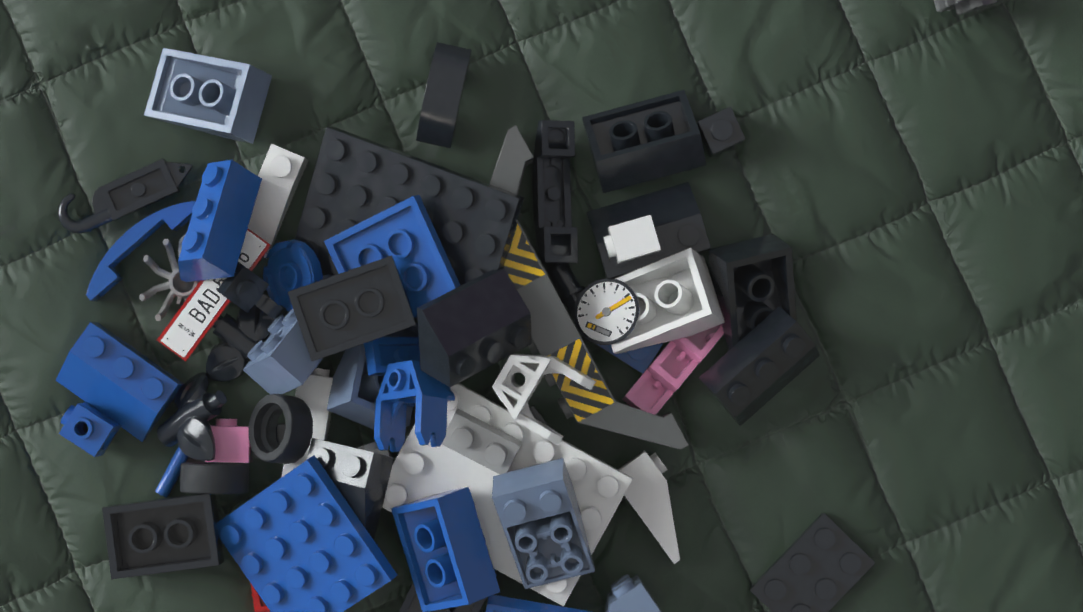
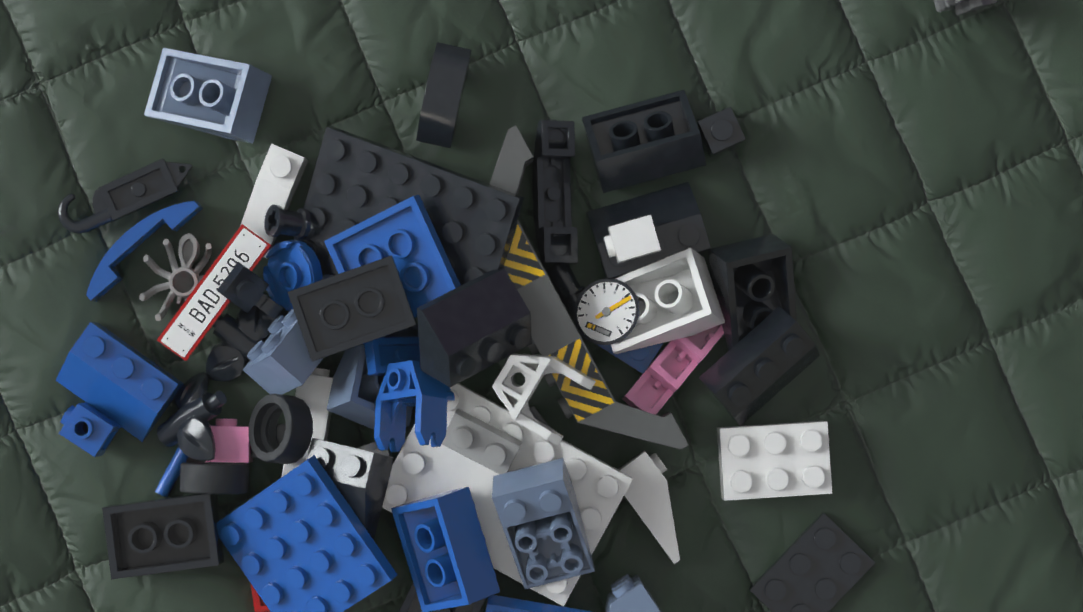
blue slope [178,160,262,282] -> none
none -> black bush [264,204,311,241]
none -> white brick [717,421,832,501]

